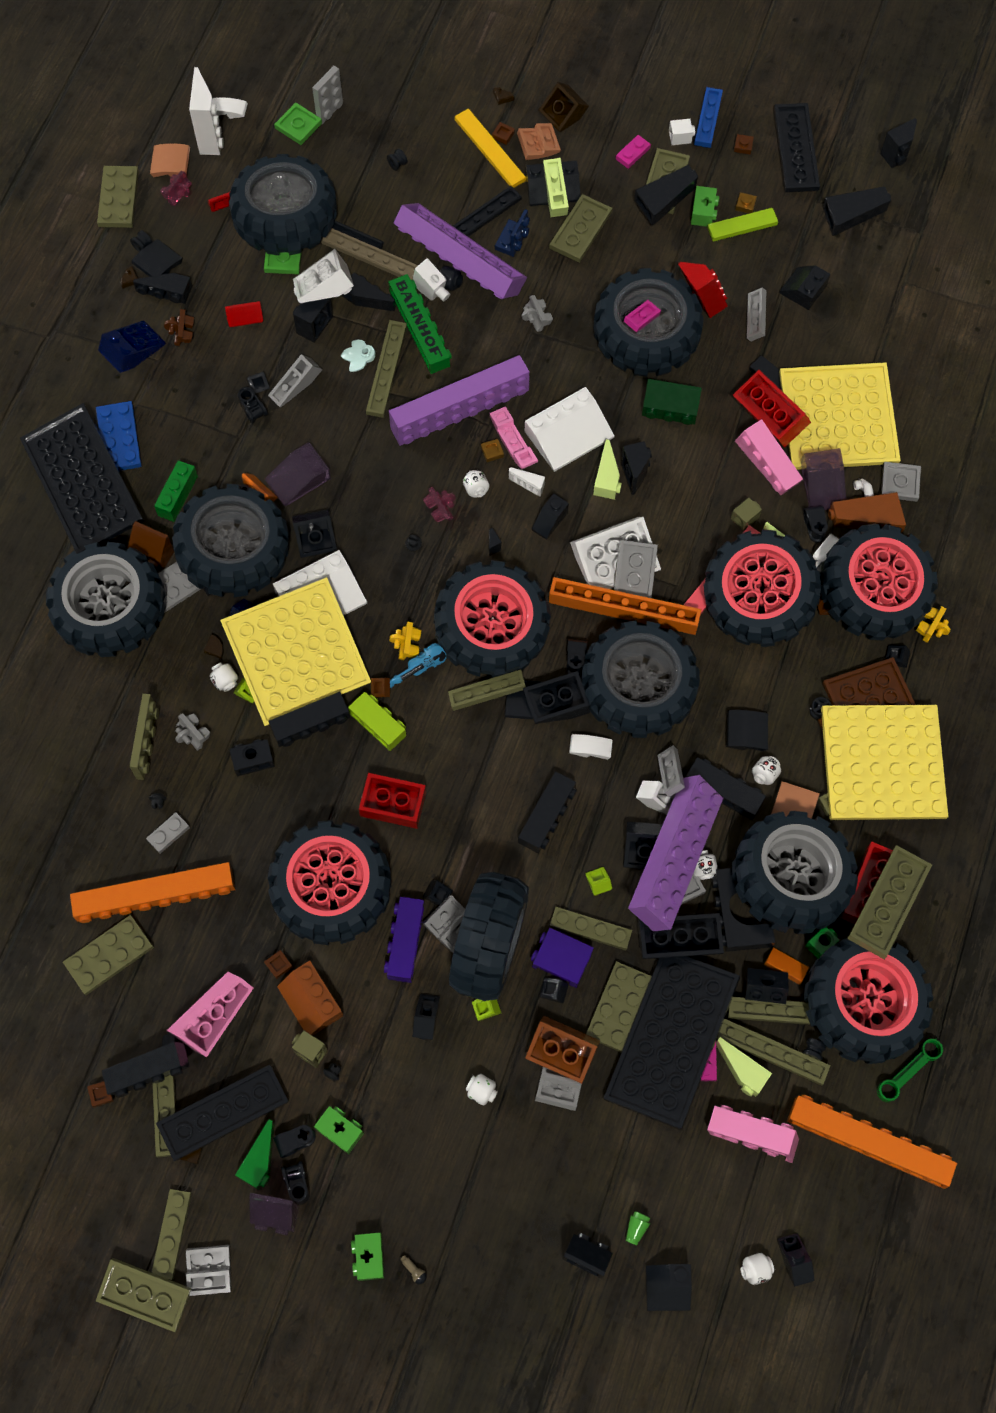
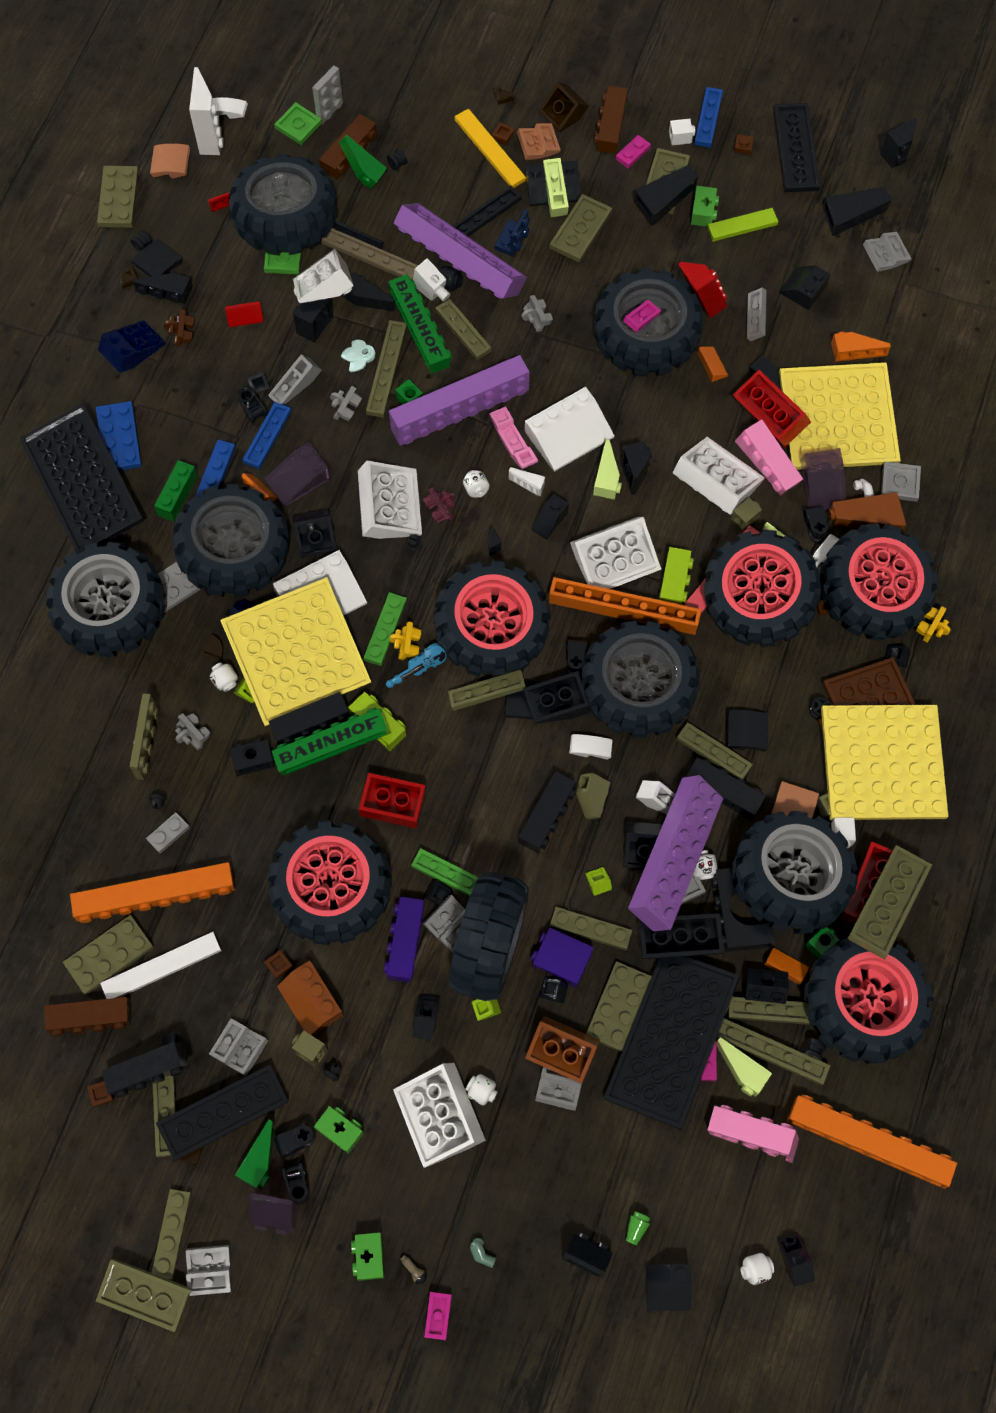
reddish brown slope [128,521,174,570] -> none
clear pink hips [160,171,192,206] -> none
bright pink wedge [167,972,253,1057] -> none
reddish brown plate [371,678,390,698] -> none
pearl gold plate [481,439,504,462] -> none
light grey plate [614,540,658,598] -> none
dark green slope [642,379,702,425] -> none
light grey plate [658,745,685,797] -> none
pearl gold plate [735,192,757,214] -> none
white head [752,756,781,785] -> none
green piece [877,1039,943,1102] -> none
none -> reddish brown brick [44,997,131,1036]
none -> white tile [100,932,221,999]
none -> blue plate [195,440,236,498]
none -> light grey slope [209,1019,268,1076]
none -> blue plate [243,402,292,470]
none -> green brick [272,708,391,776]
none -> reddish brown brick [319,114,377,180]
none -> light grey hips [330,386,362,421]
none -> green slope [339,134,387,189]
none -> white slope [358,461,422,539]
none -> bright green plate [364,592,407,666]
none -> white slope [393,1063,486,1168]
none -> green brick [395,379,423,405]
none -> bright green plate [411,848,478,897]
none -> dark pink plate [424,1292,452,1340]
none -> olive plate [435,299,491,360]
none -> sand green arm [470,1238,496,1268]
none -> olive slope [576,773,610,820]
none -> reddish brown brick [594,86,628,154]
none -> lime brick [659,547,694,605]
none -> white slope [673,437,765,515]
none -> olive plate [676,722,753,780]
none -> orange slope [697,347,728,382]
none -> orange slope [831,332,891,362]
none -> white brick [831,818,856,848]
none -> light grey slope [863,232,911,272]

